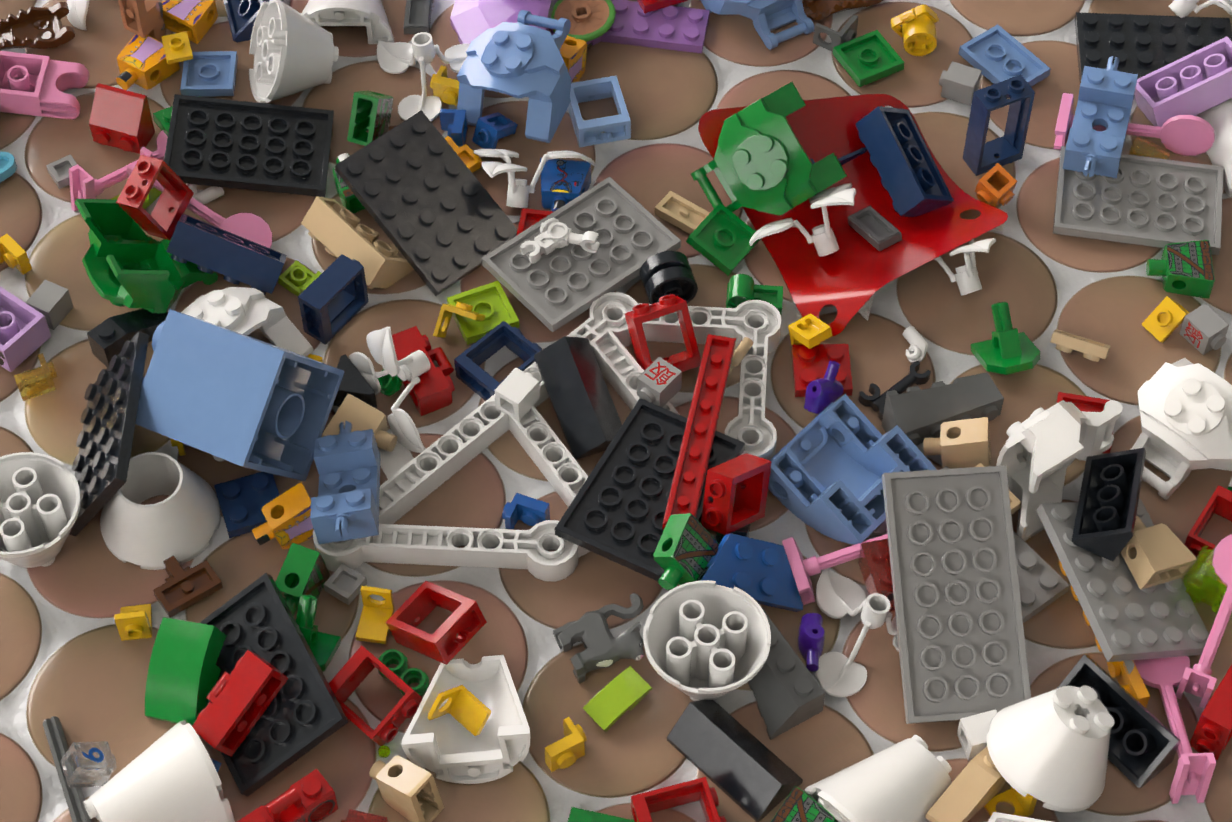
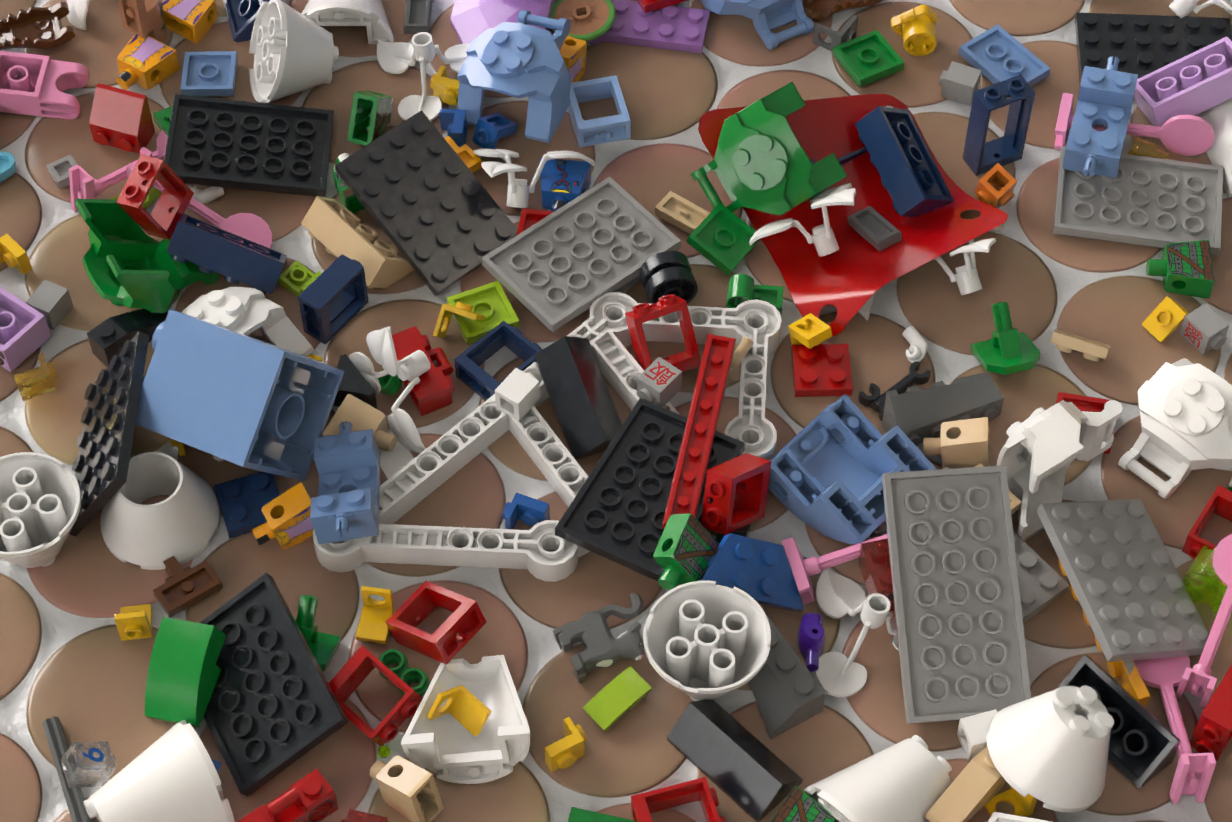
yellow bracket [161,31,193,64] -> none
red piece [192,650,288,757] -> none
green torso [275,543,330,617] -> none
light grey plate [324,563,367,605] -> none
white piece [520,218,600,264] -> none
dark purple piece [804,361,843,414] -> none
black slope [1072,448,1146,562] -> none
tan torso [1120,516,1197,590] -> none

